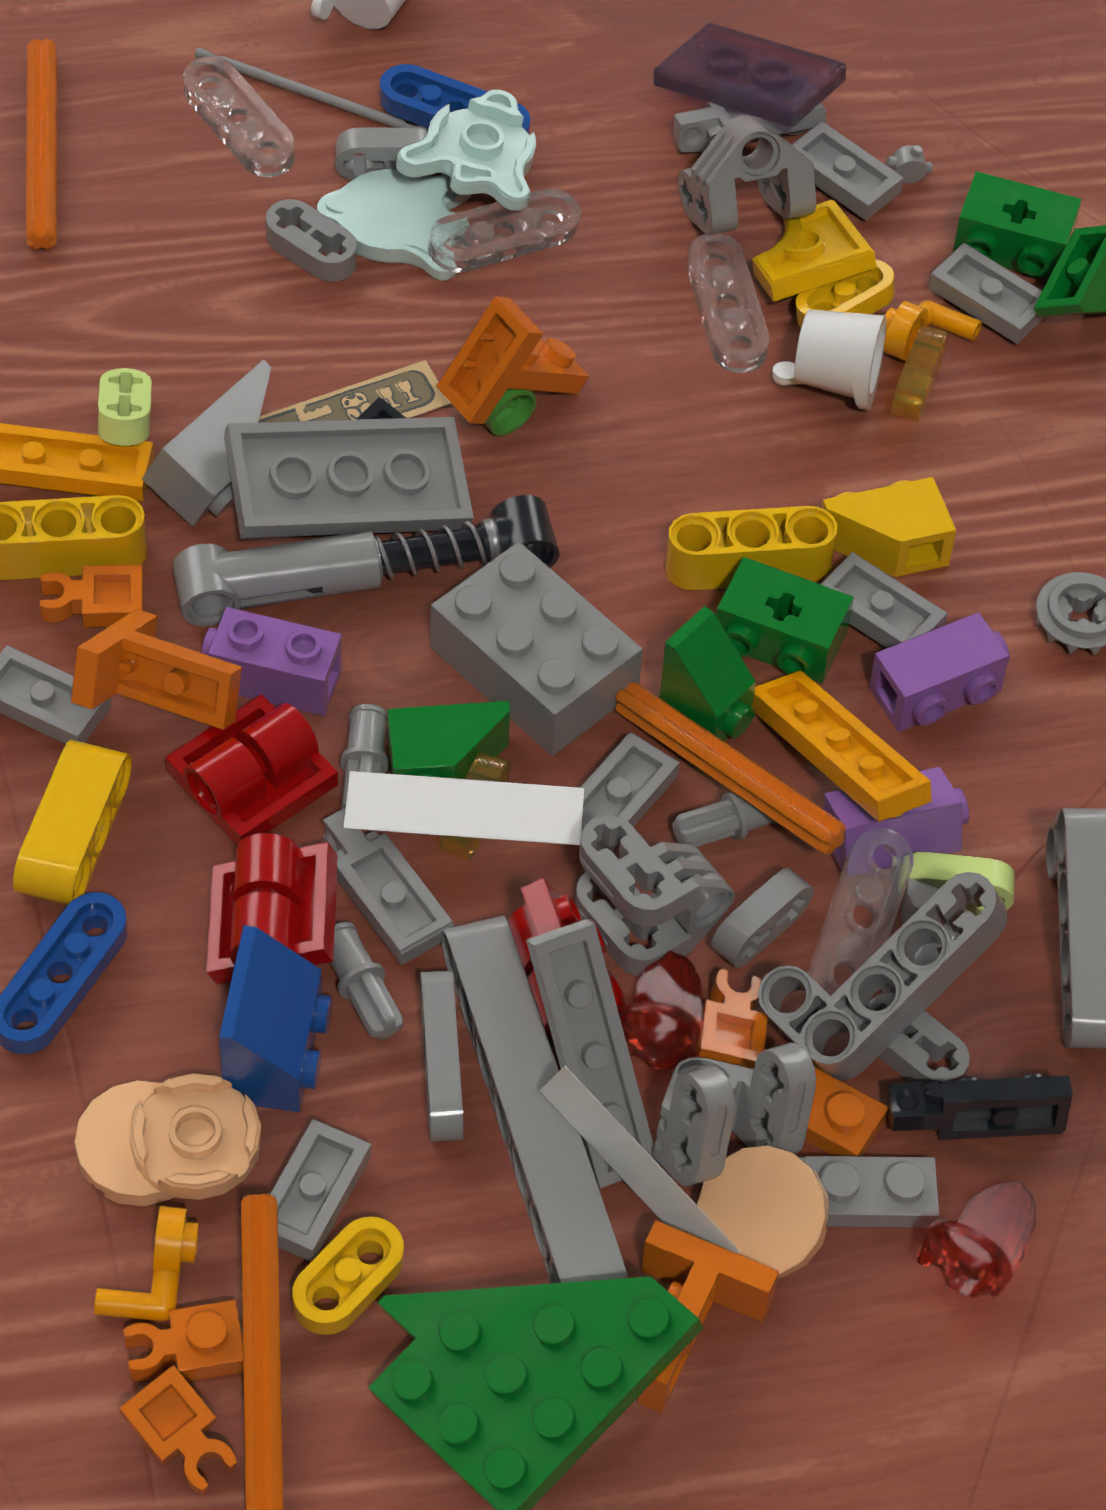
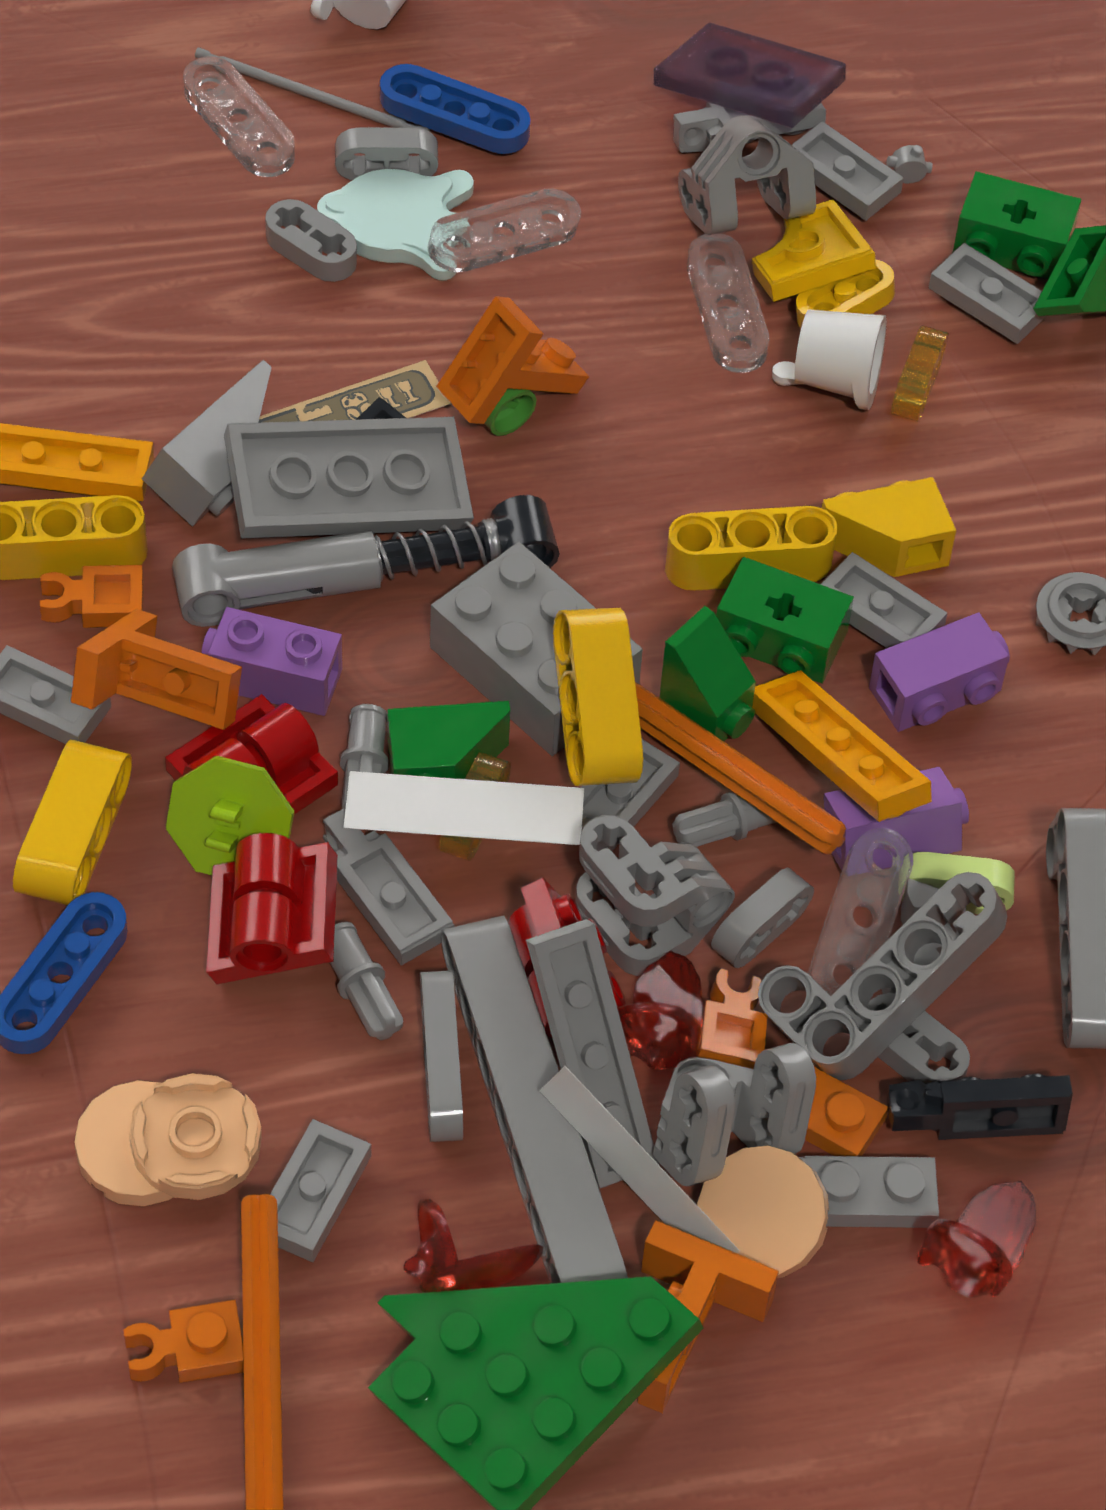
orange axle [26,38,57,250] -> none
light orange plate [94,1206,199,1321] -> none
yellowish green beam [97,368,152,446] -> none
orange plate [119,1365,237,1496] -> none
blue slope [219,925,332,1112] -> none
yellow plate [292,1217,404,1335] -> none
light aqua tile [396,89,536,211] -> none
light orange plate [884,300,982,361] -> none
none -> lime piece [166,756,294,876]
none -> clear red piece [403,1198,544,1293]
none -> yellow beam [553,608,643,786]

